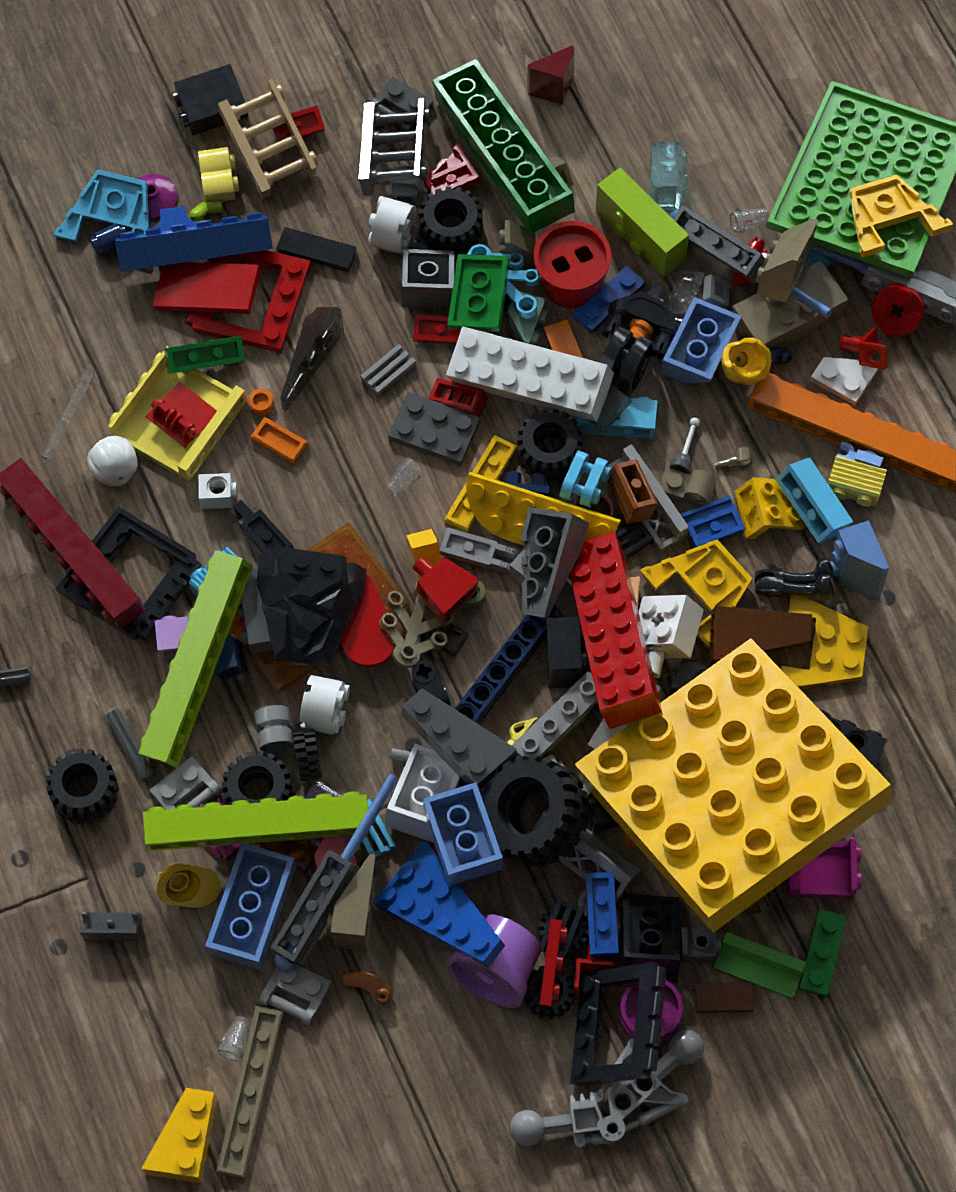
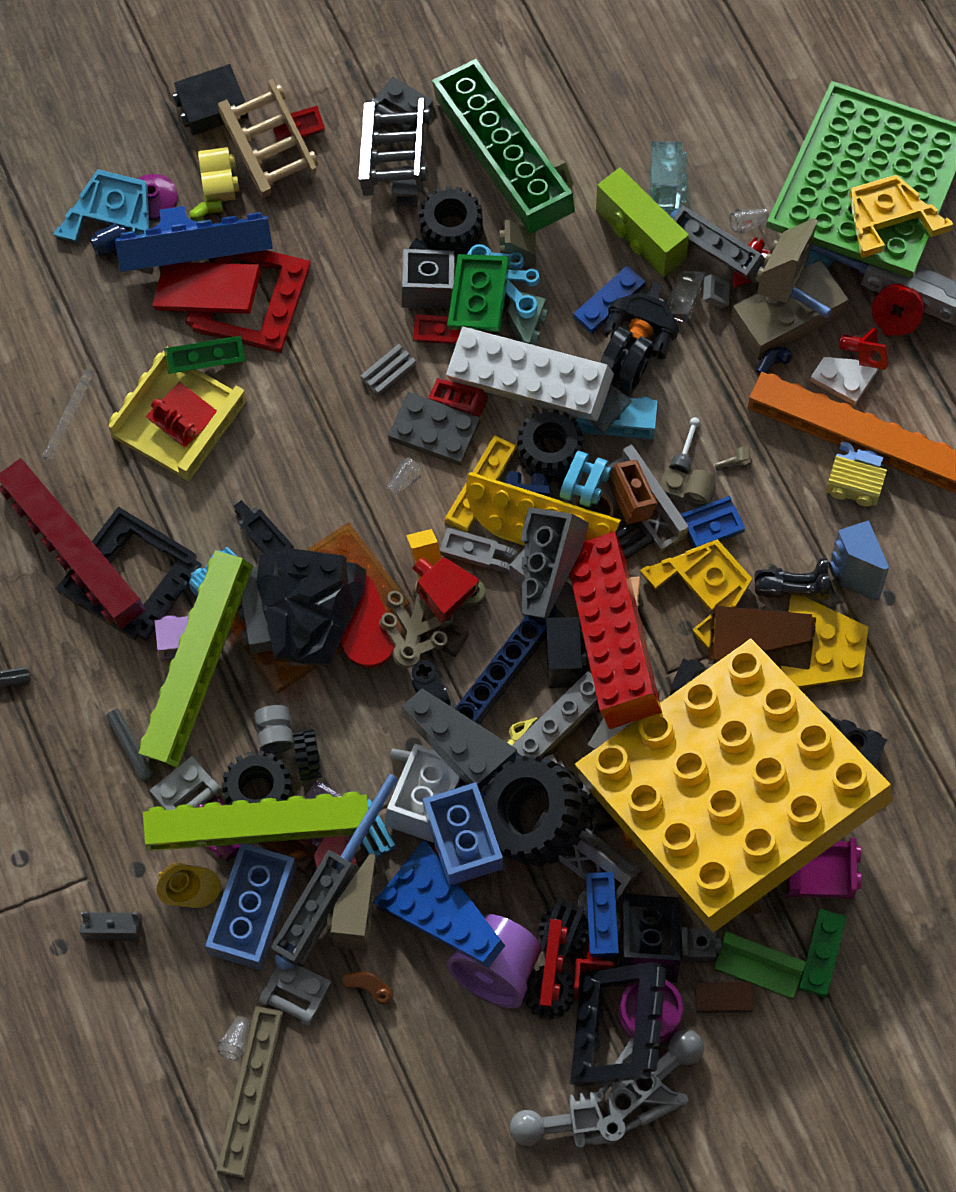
black tyre [46,748,119,824] -> none
white piece [87,436,138,487] -> none
yellow wedge [141,1088,218,1184] -> none
white brick [199,473,238,509] -> none
dark blue brick [213,635,248,680] -> none
orange tile [248,389,275,416] -> none
orange tile [250,417,309,465] -> none
black tile [276,227,357,272] -> none
clear smoke wedge [280,307,344,412] -> none
white brick [300,675,350,735] -> none
white brick [368,196,416,254] -> none
wing [424,144,480,195] -> none
dark red slope [527,45,575,105] -> none
red piece [534,221,611,308] -> none
orange tile [543,319,583,358] -> none
white brick [639,595,704,678] -> none
medium blue slope [662,297,742,384] -> none
yellow piece [722,338,772,385] -> none
yellow bracket [735,477,806,539] -> none
medium azure brick [775,457,853,543] -> none

